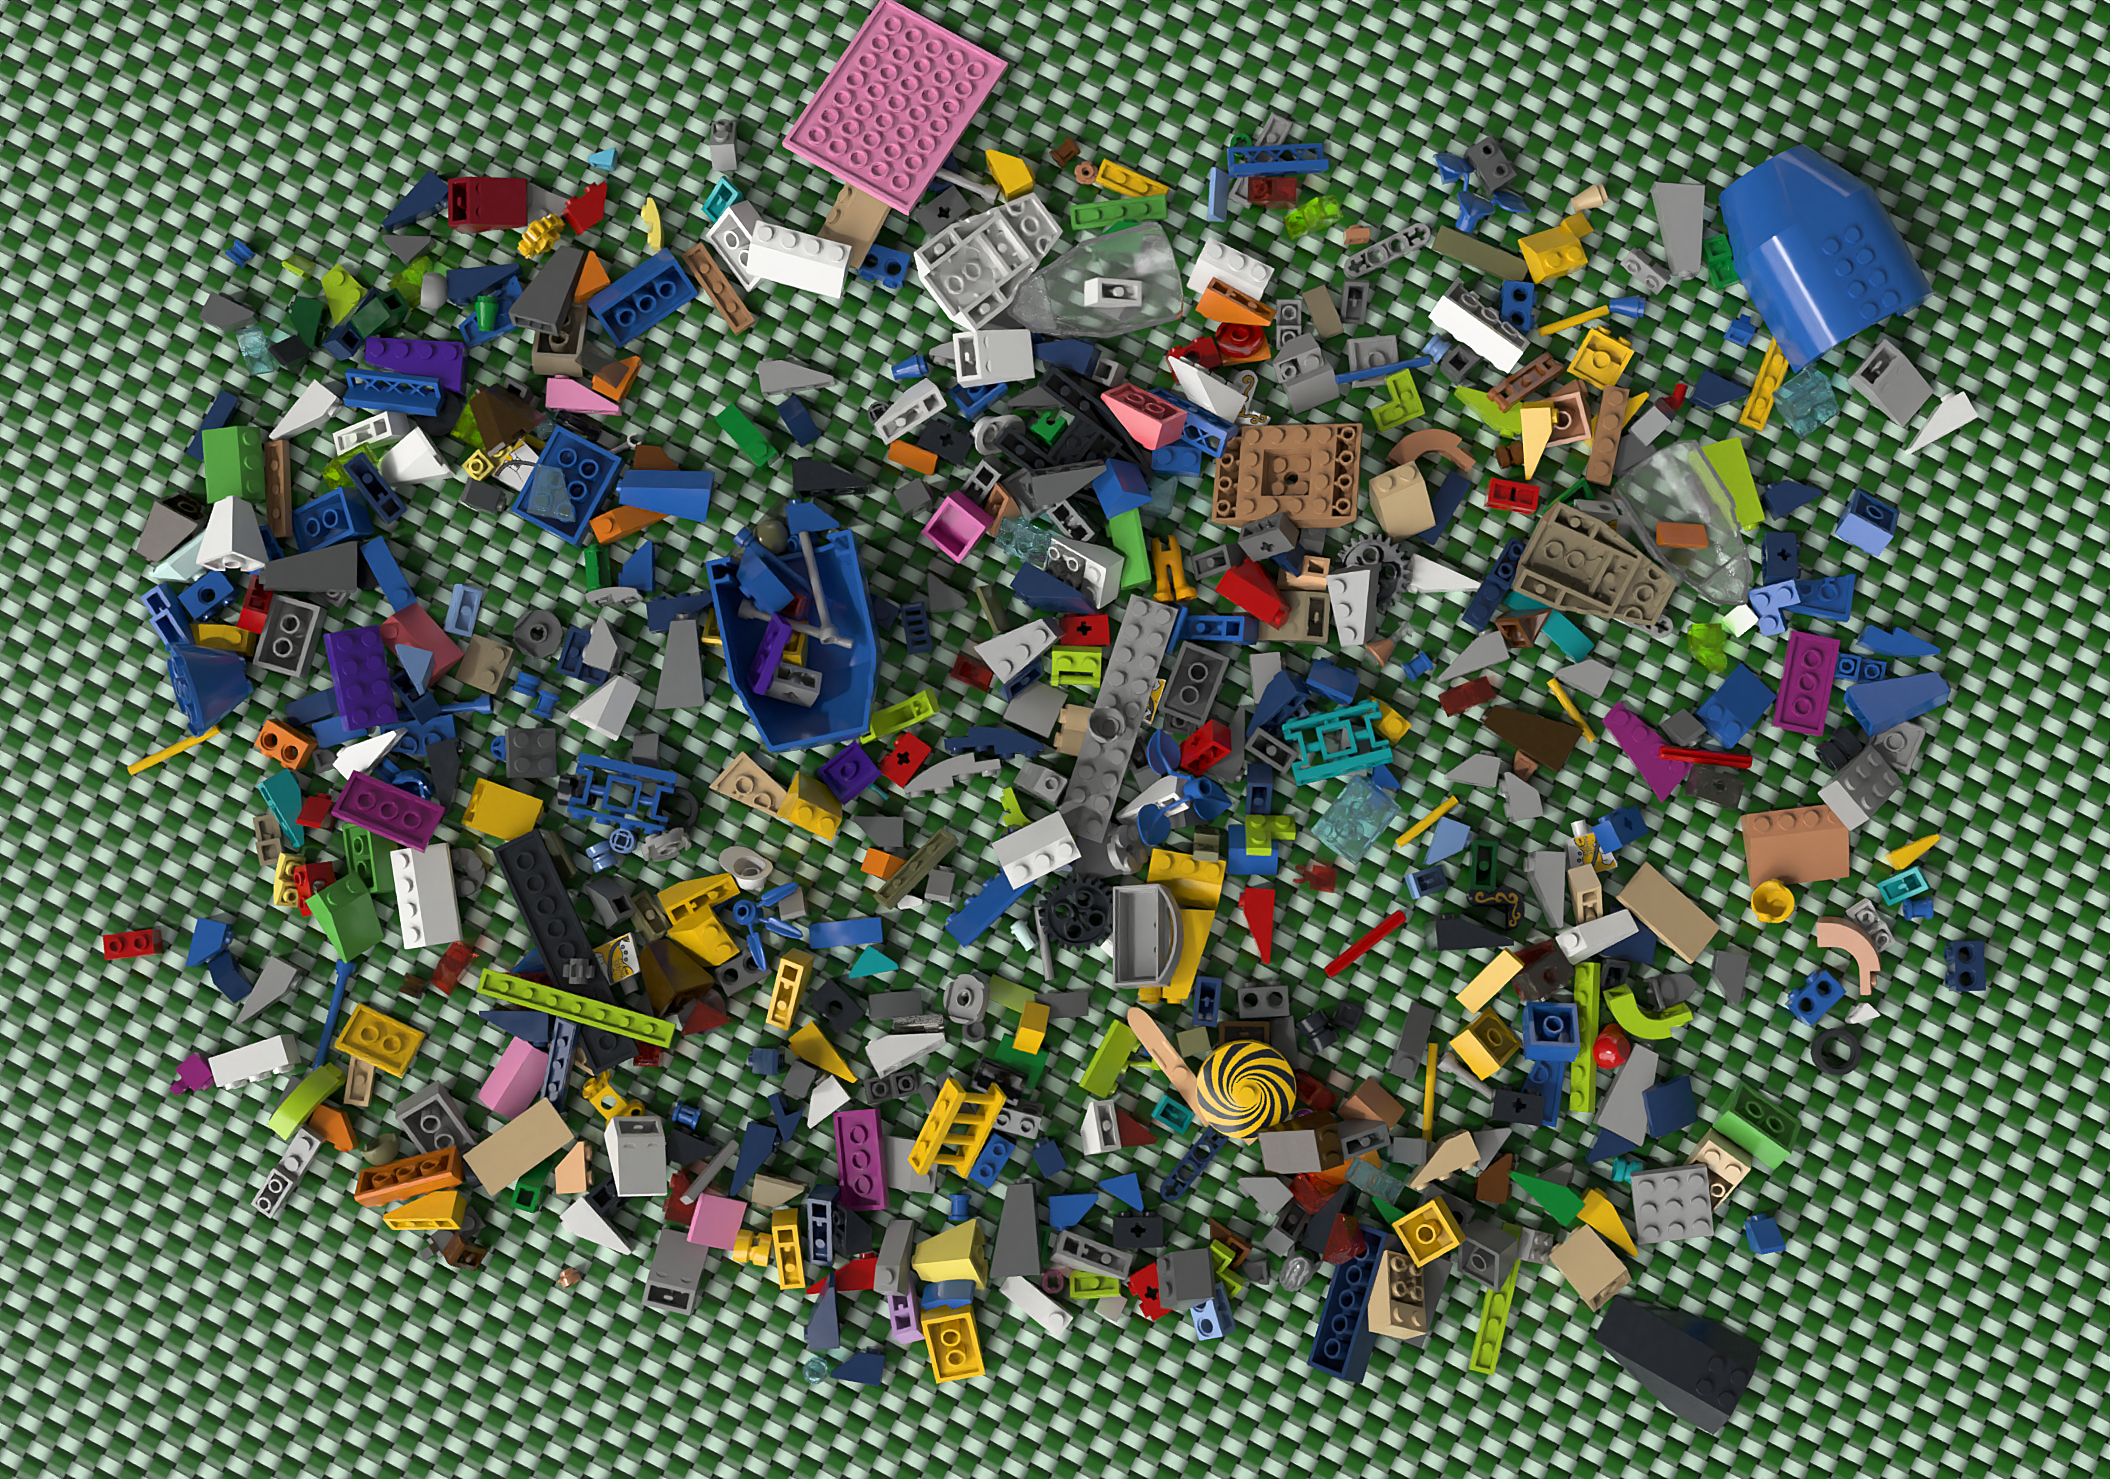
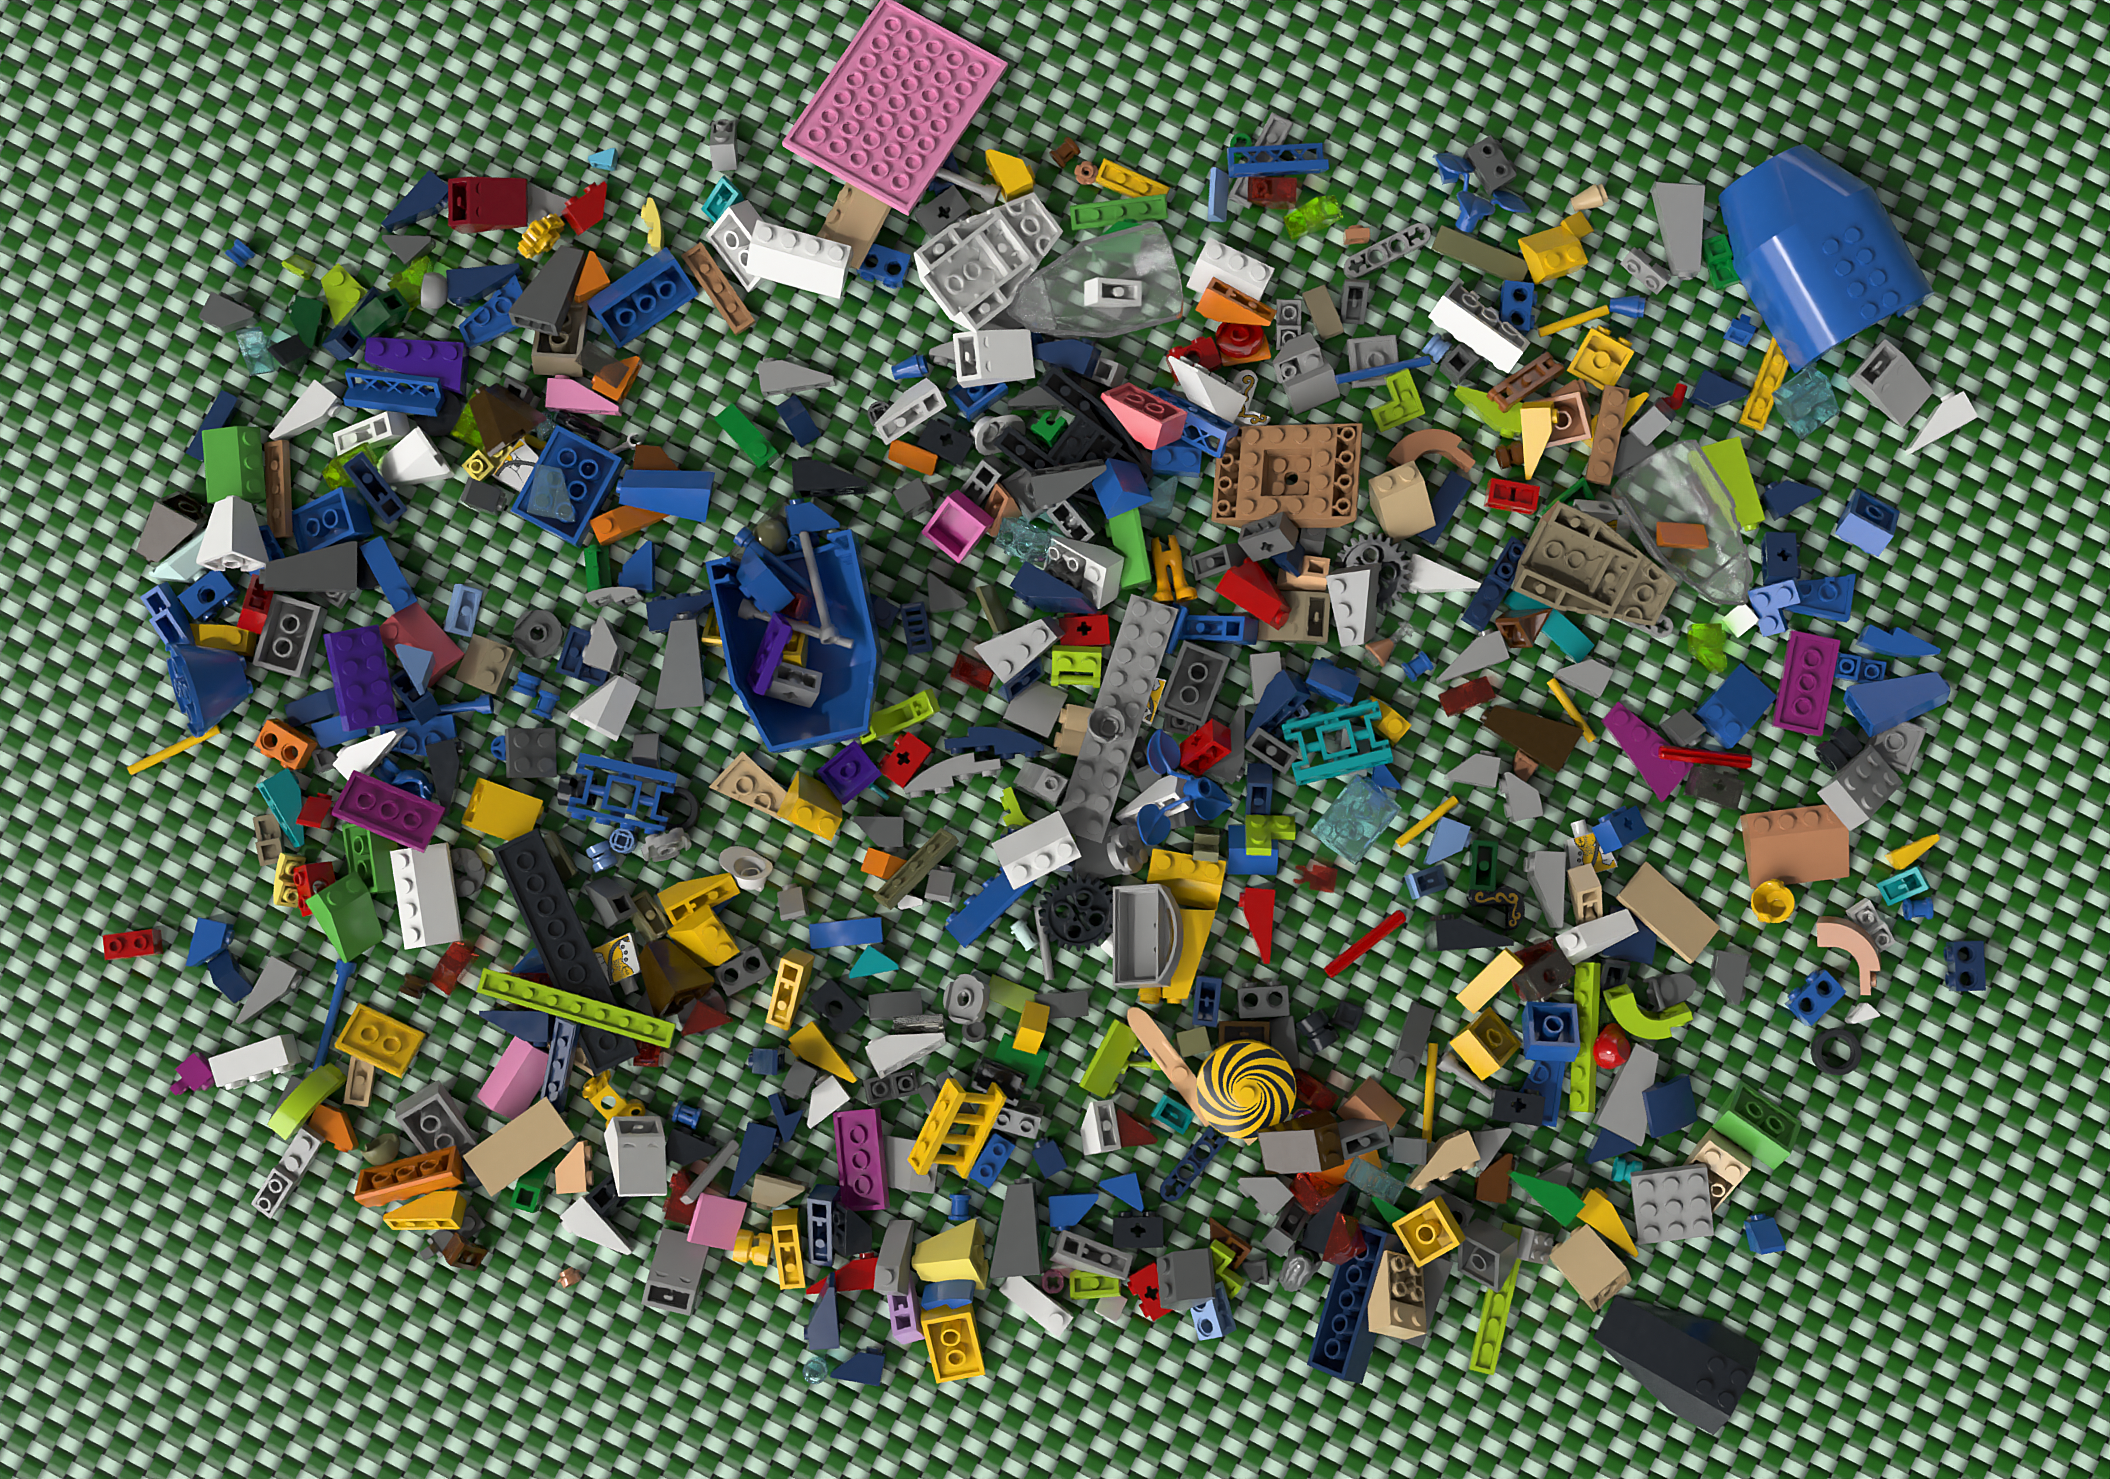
green cone [475,296,499,332] -> none
dark grey gear [563,958,595,984] -> none
blue plant [732,882,803,971] -> none

